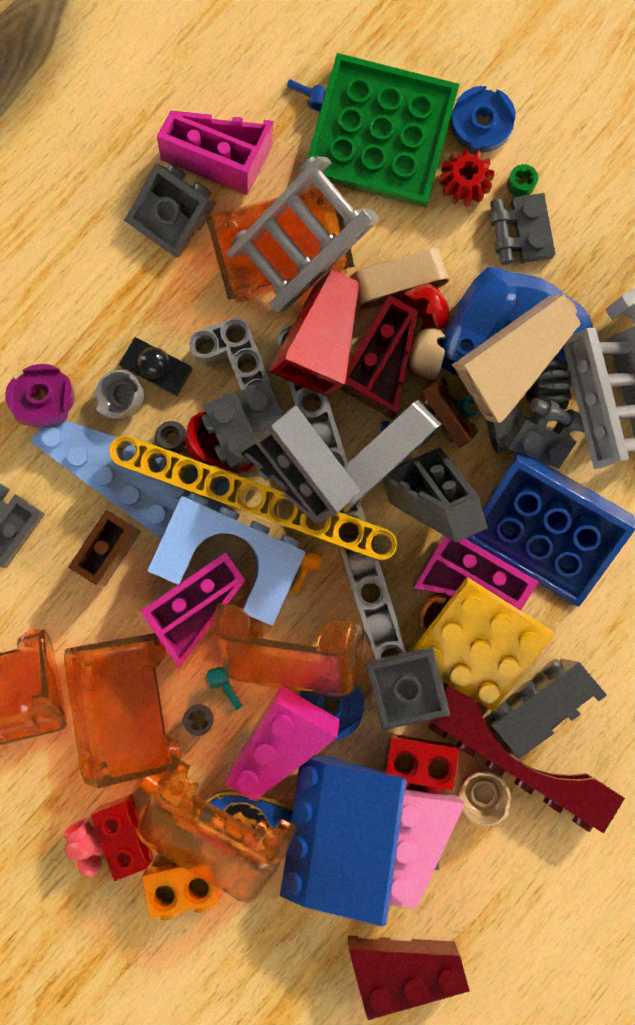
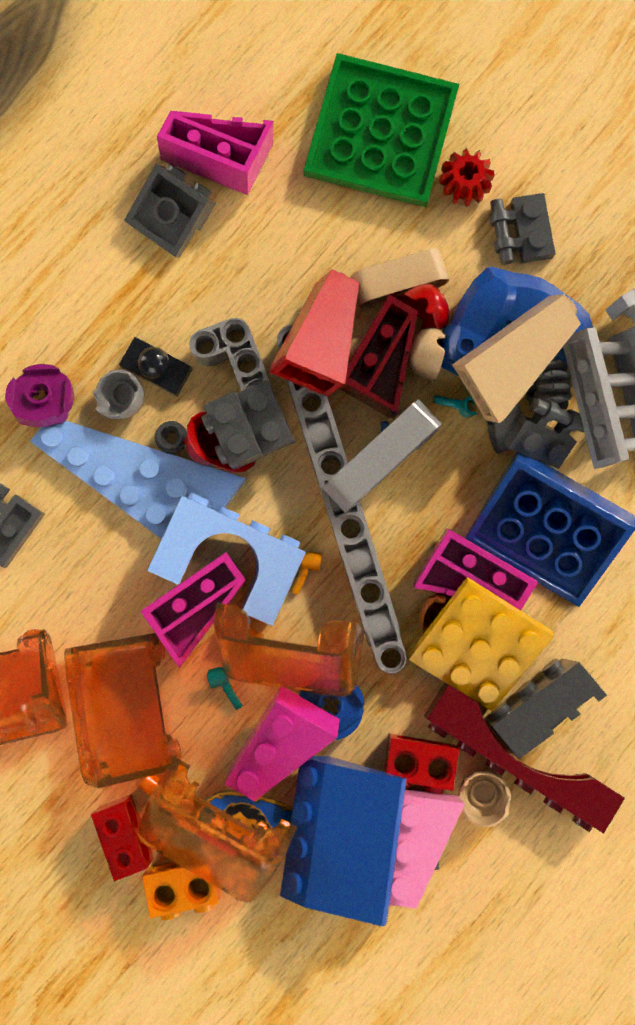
coral animal [63,818,104,877] -> none
reddish brown brick [68,510,141,587] -> none
yellow beam [109,436,397,561] -> none
dark grey bush [183,704,214,736] -> none
clear orange windscreen [206,186,355,303] -> none
light grey fence [226,156,380,313] -> none
dark grey wedge [233,405,360,524] -> none
blue hand [287,79,326,112] -> none
dark red wedge [347,935,470,1021] -> none
dark grey plate [366,646,450,730] -> none
dark grey wedge [382,447,488,542] -> none
reddish brown plate [422,376,479,449] -> none
blue plate [450,86,516,155] -> none
green bush [507,164,539,197] -> none

